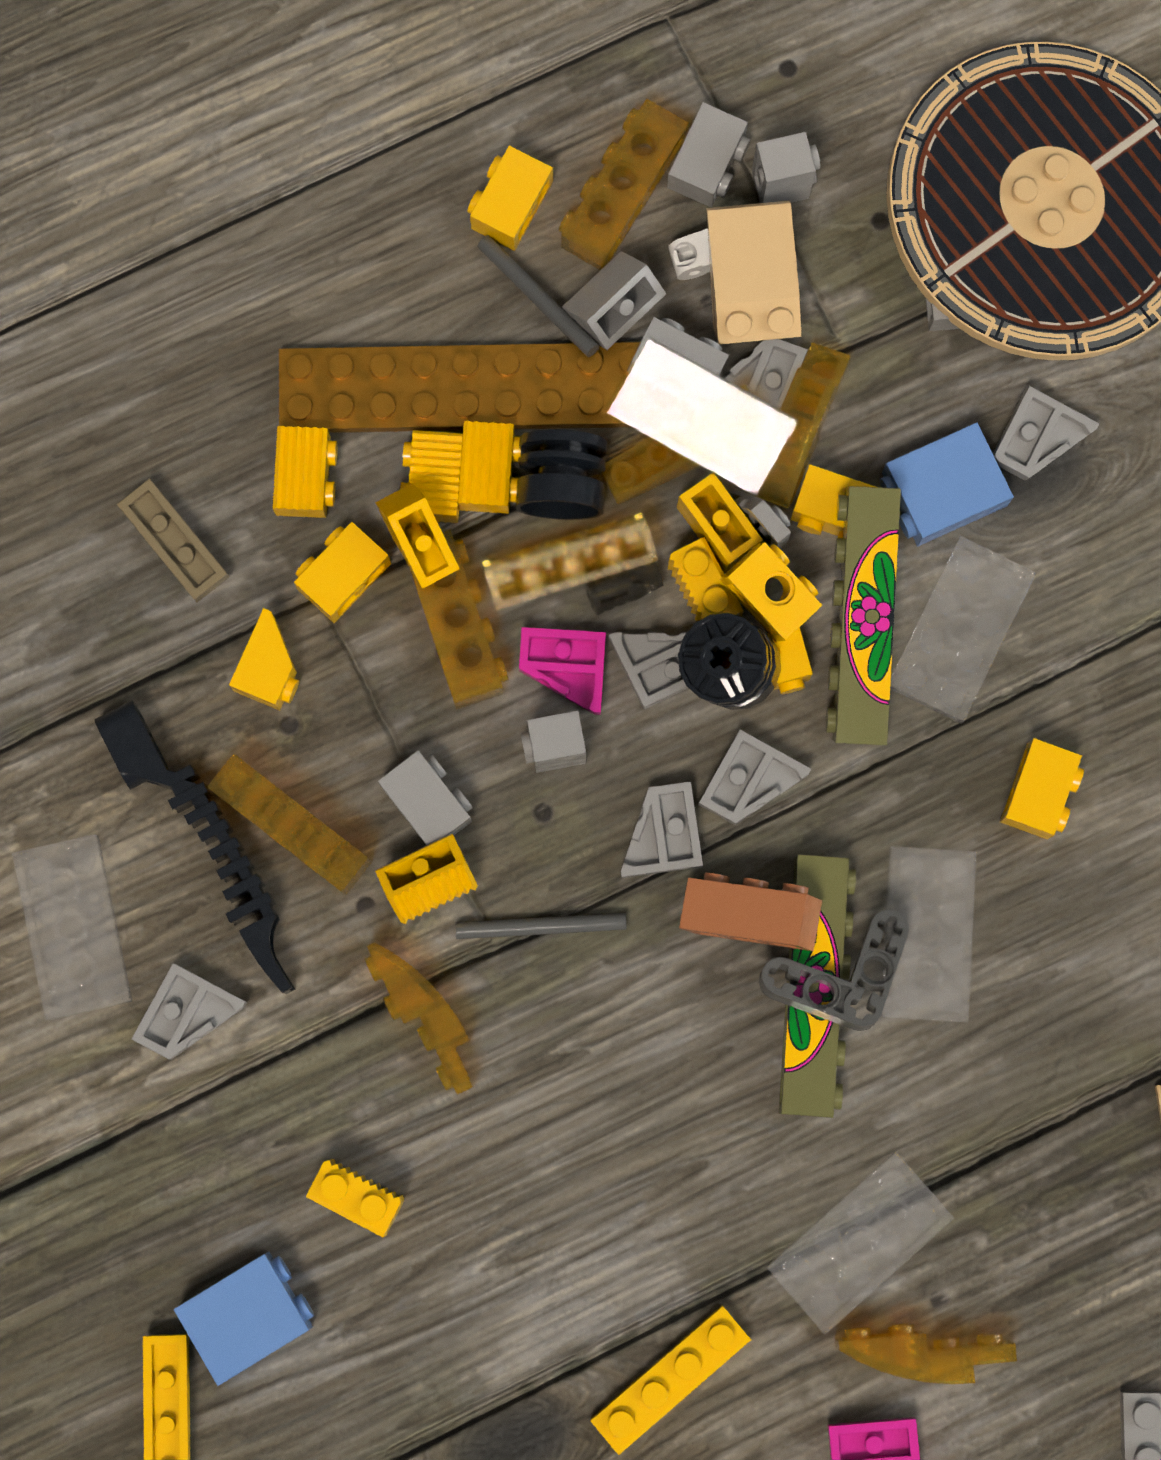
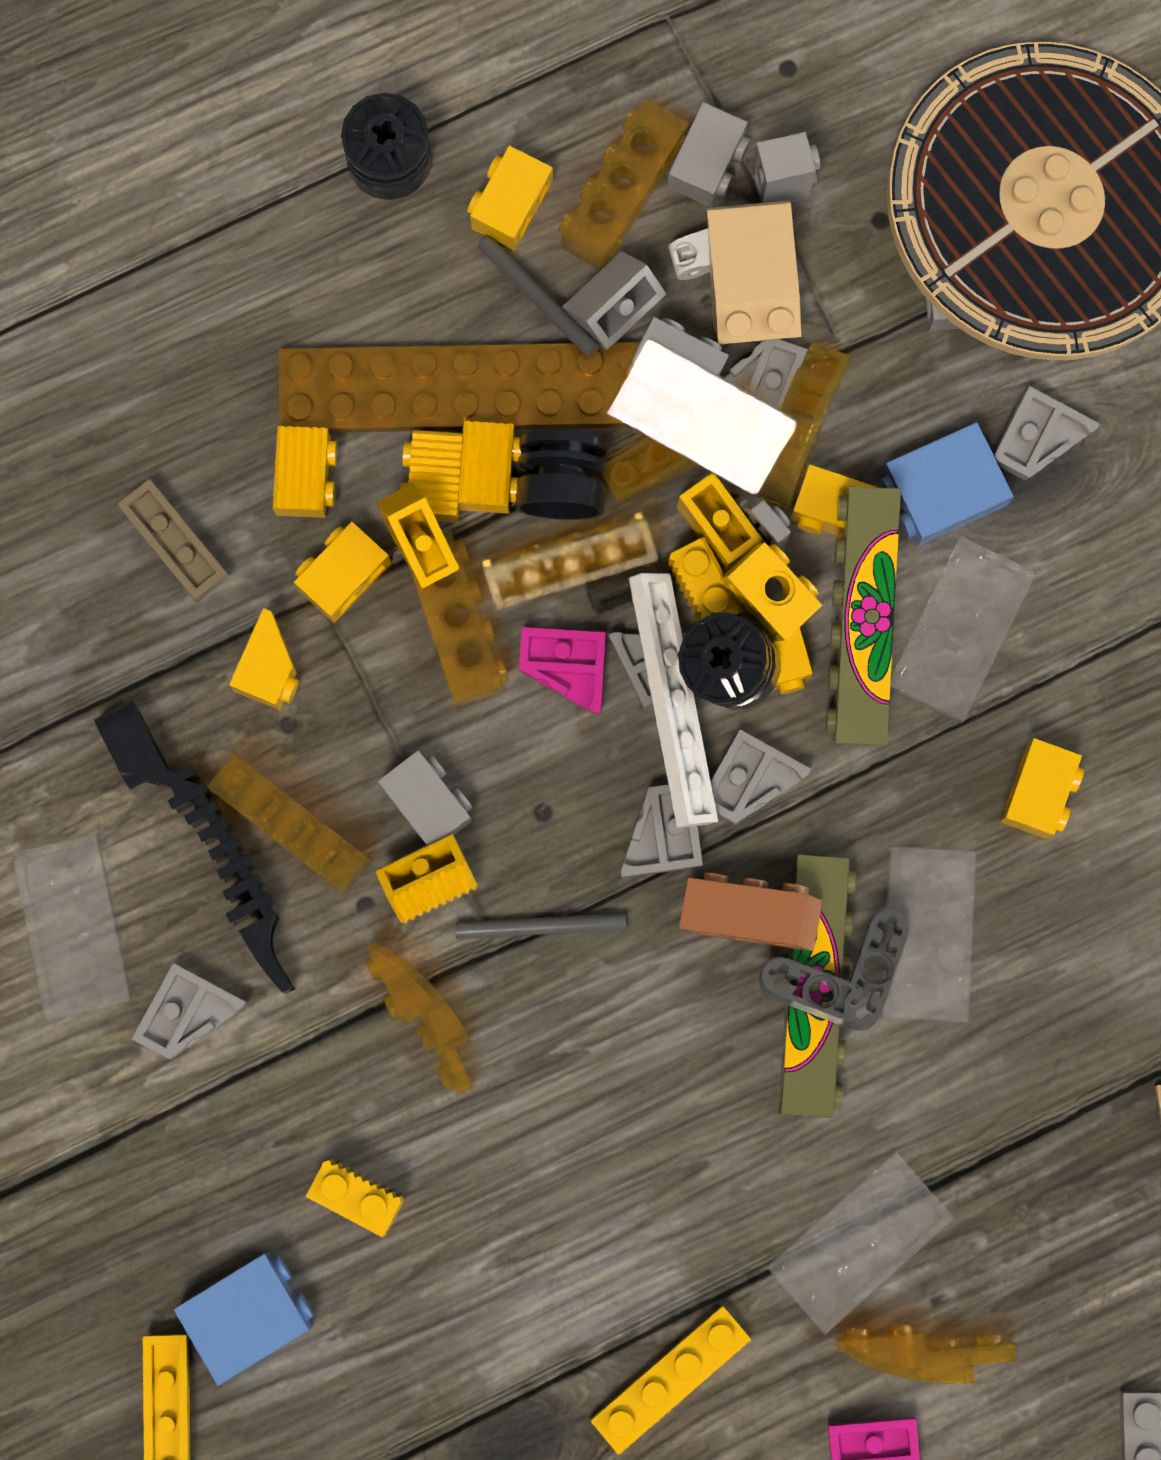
light grey brick [521,711,586,773] -> none
none -> black wheel [341,93,432,200]
none -> white plate [629,573,718,828]

